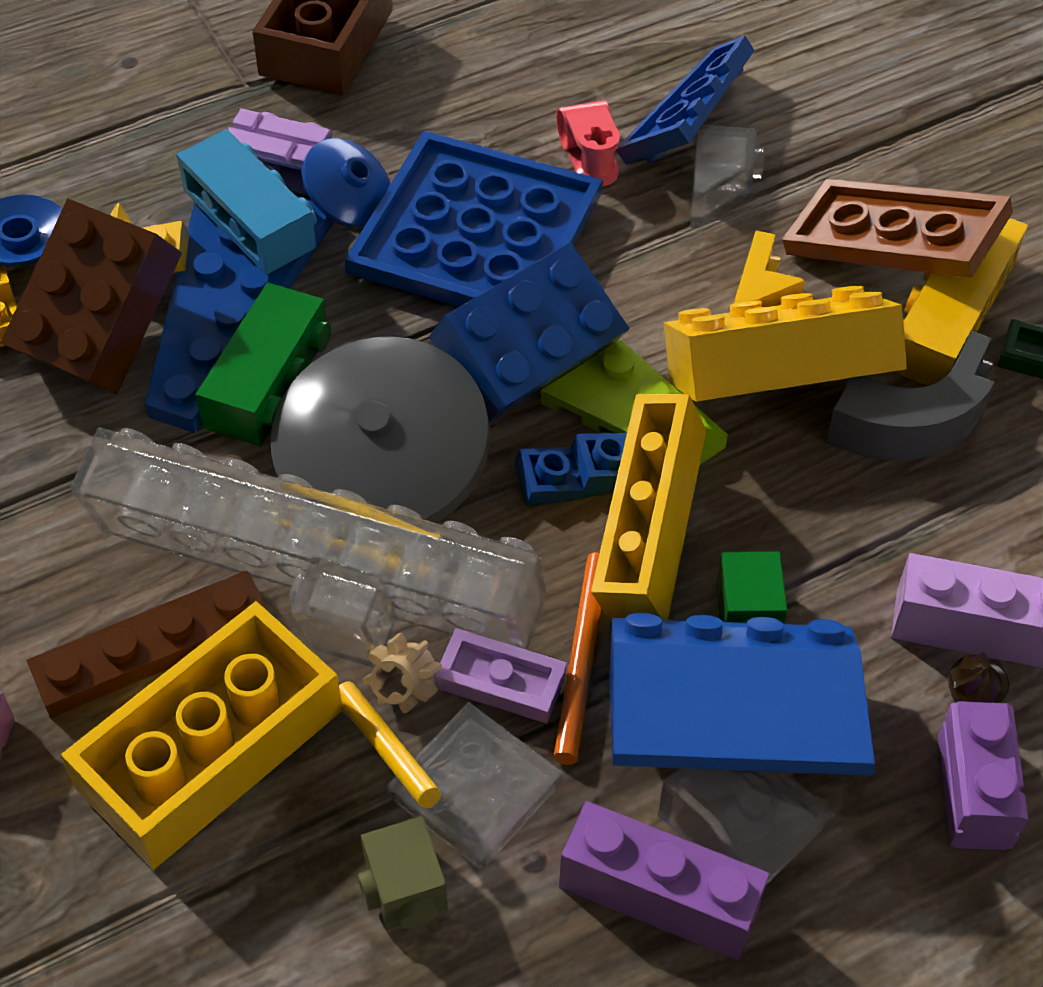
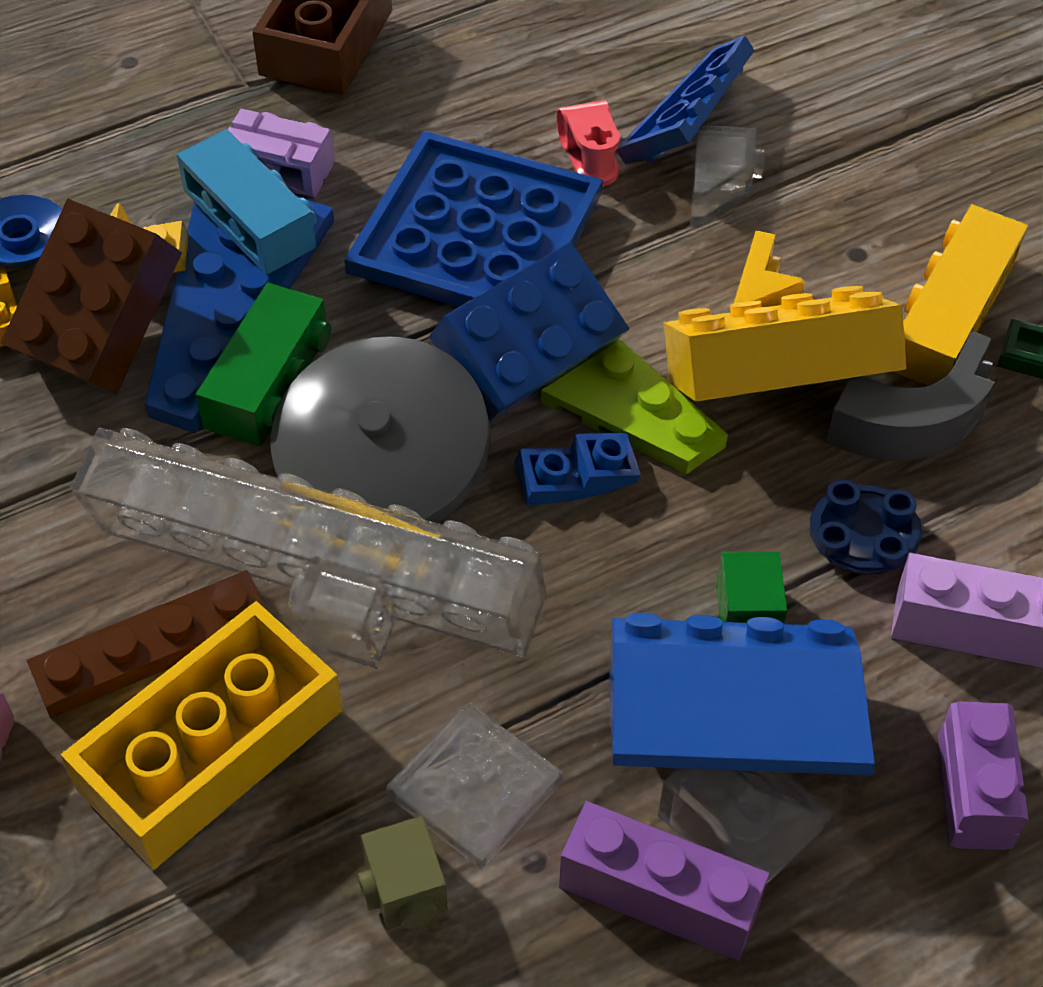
blue dish [302,138,390,228] -> none
yellow bar [339,681,441,809] -> none
tan gear [363,633,442,713] -> none
lavender plate [434,628,567,724] -> none
orange bar [553,552,602,765] -> none
yellow brick [591,394,706,624] -> none
dark orange plate [782,179,1013,278] -> none
dark brown plate [948,652,1009,703] -> none
none -> dark blue dish [810,479,922,574]

